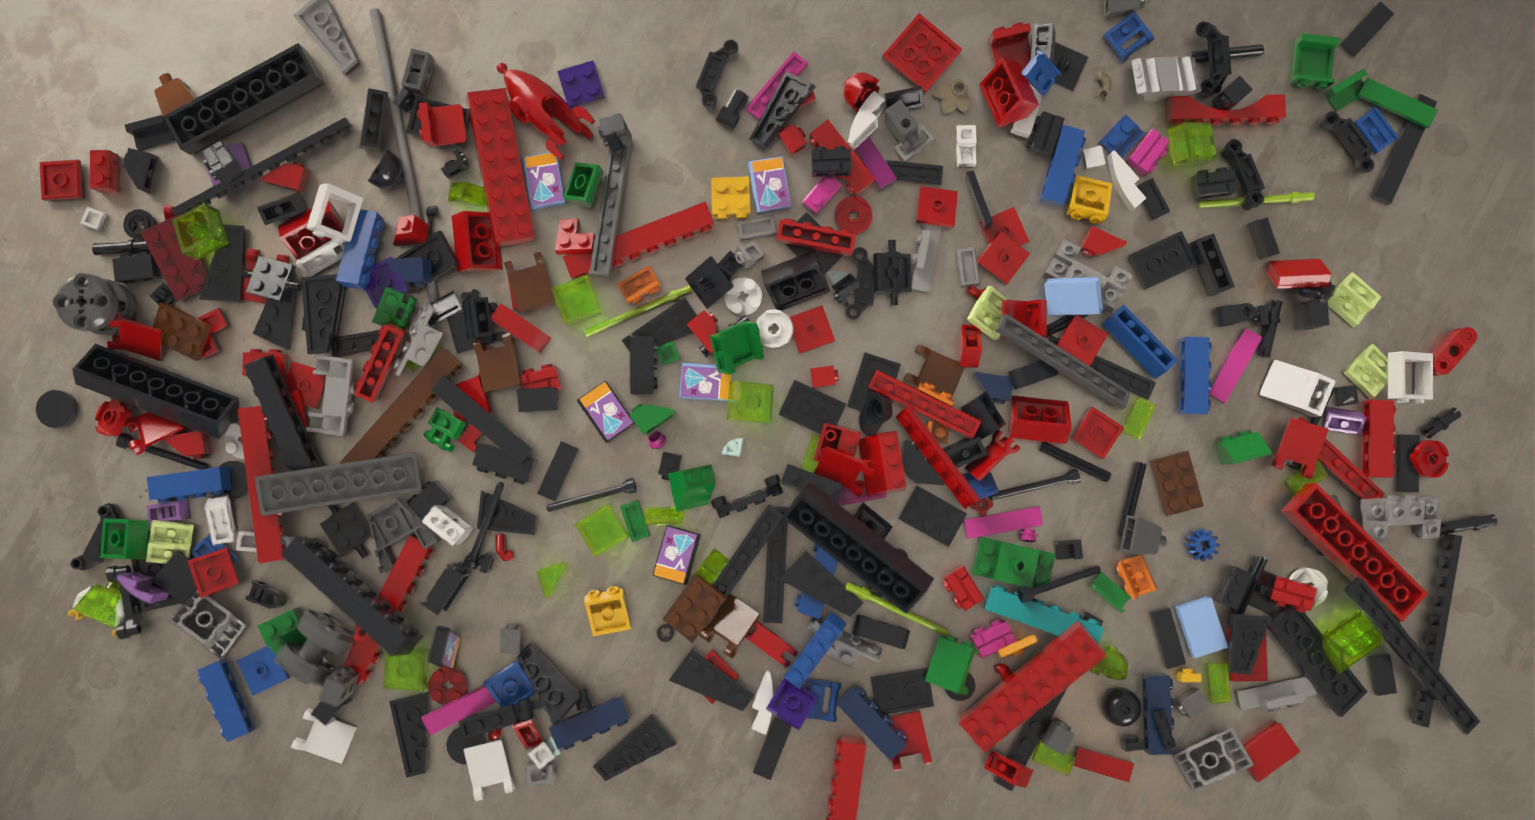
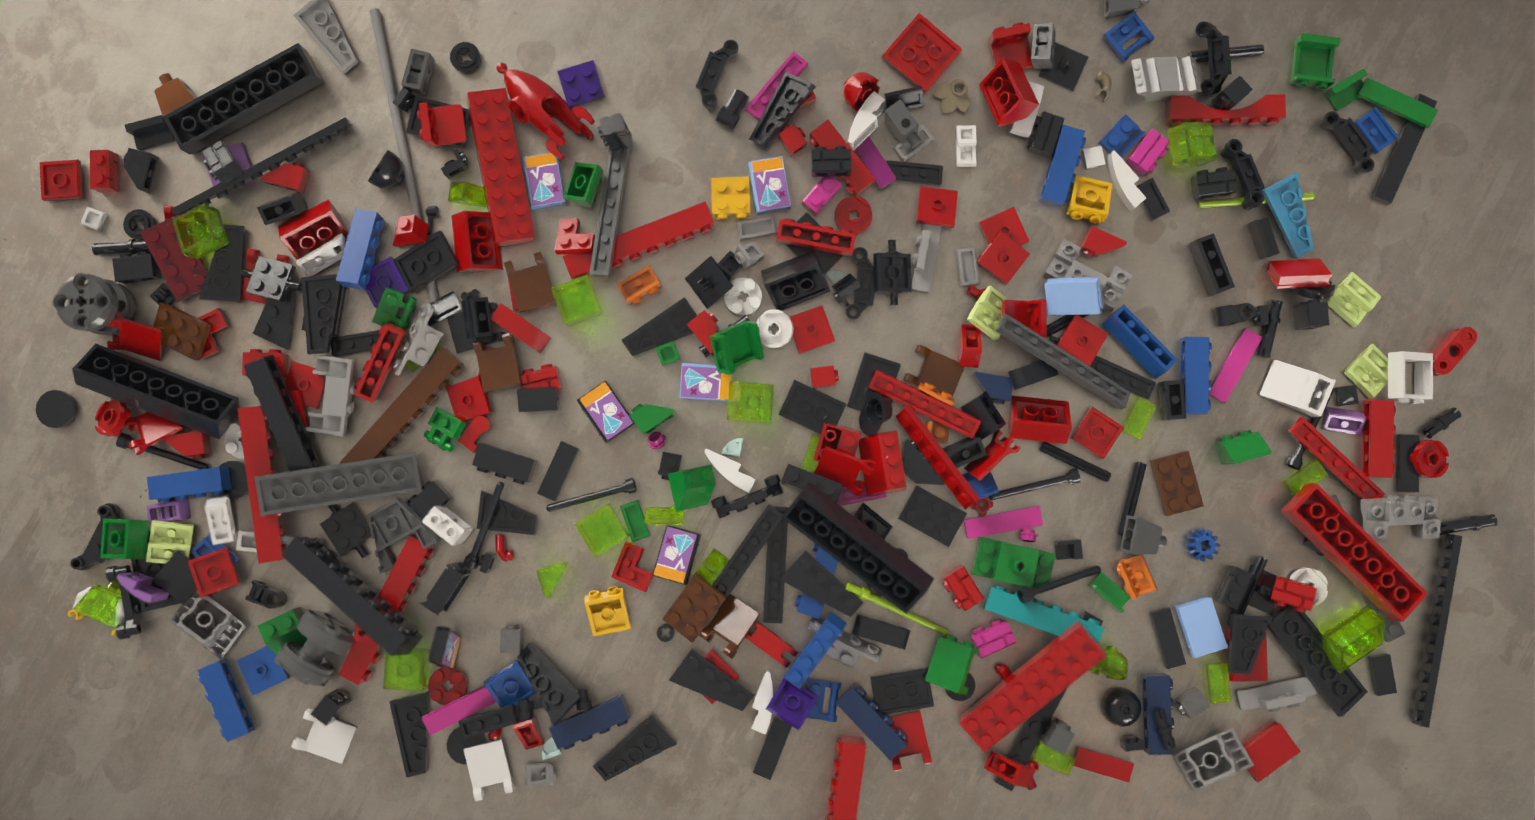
white window [307,183,363,244] -> none
dark grey brick [319,666,360,707] -> none
black brick [359,88,388,152] -> none
dark blue slope [387,258,432,287] -> none
black tile [431,376,534,464] -> none
white tile [528,741,555,770] -> none
lime bar [584,285,692,337] -> none
black brick [630,334,657,394] -> none
black tile [965,170,992,230] -> none
light orange plate [996,635,1038,661] -> none
blue plate [1021,50,1061,96] -> none
black plate [1128,231,1198,290] -> none
yellow plate [1176,668,1201,682] -> none
red flag [1271,417,1329,479] -> none
black tile [1340,1,1394,56] -> none
black plate [1344,577,1481,735] -> none
none -> black gear [450,42,481,73]
none -> red plate [611,541,654,592]
none -> white slope [704,449,756,493]
none -> red arm [1026,760,1039,790]
none -> black brick [1158,380,1186,421]
none -> dark azure wing [1262,172,1314,258]

